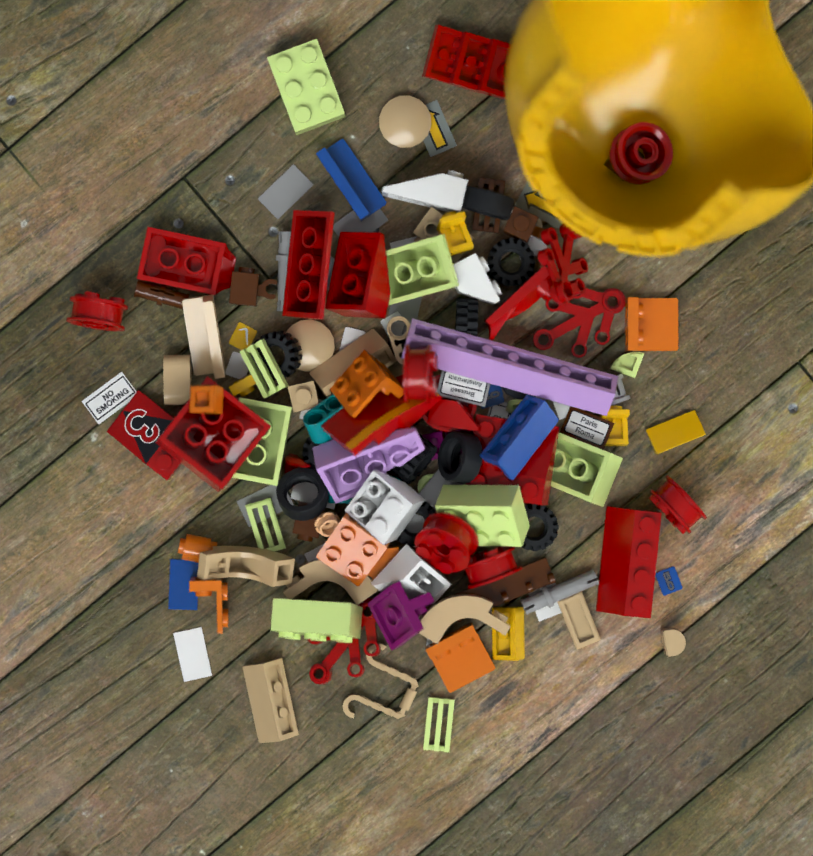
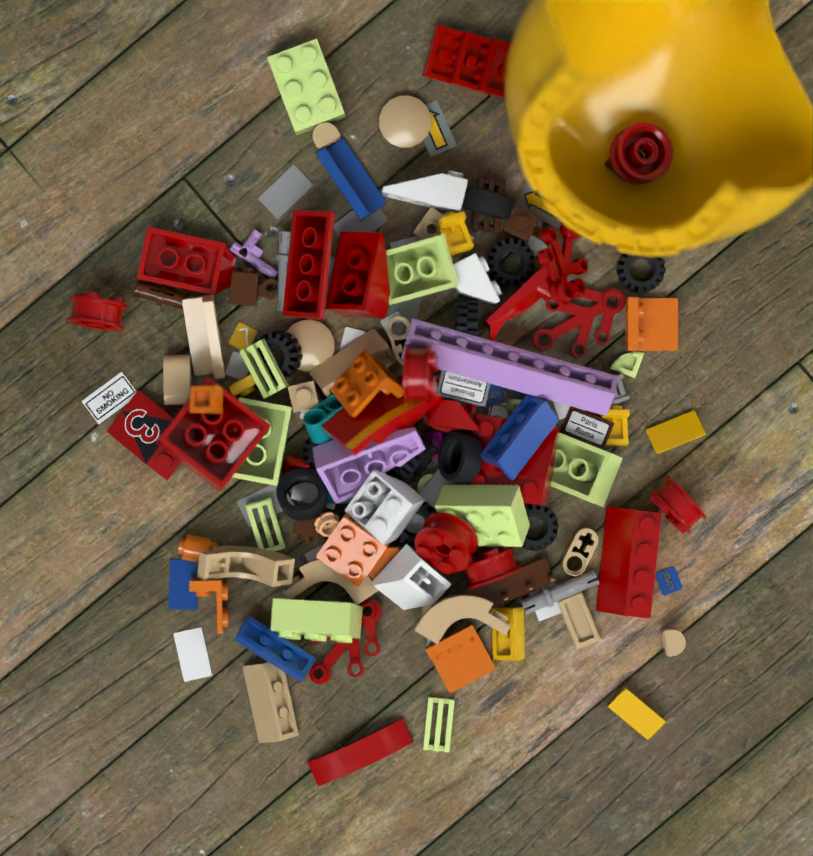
tan piece [343,642,419,719] -> none
magenta bracket [368,581,434,651] -> none
none -> lavender hose [230,229,278,279]
none -> blue panel [234,616,316,683]
none -> red slope [307,718,414,786]
none -> tan brick [312,122,341,150]
none -> tan beam [561,527,599,576]
none -> yellow slope [607,686,666,740]
none -> black tyre [616,253,666,293]

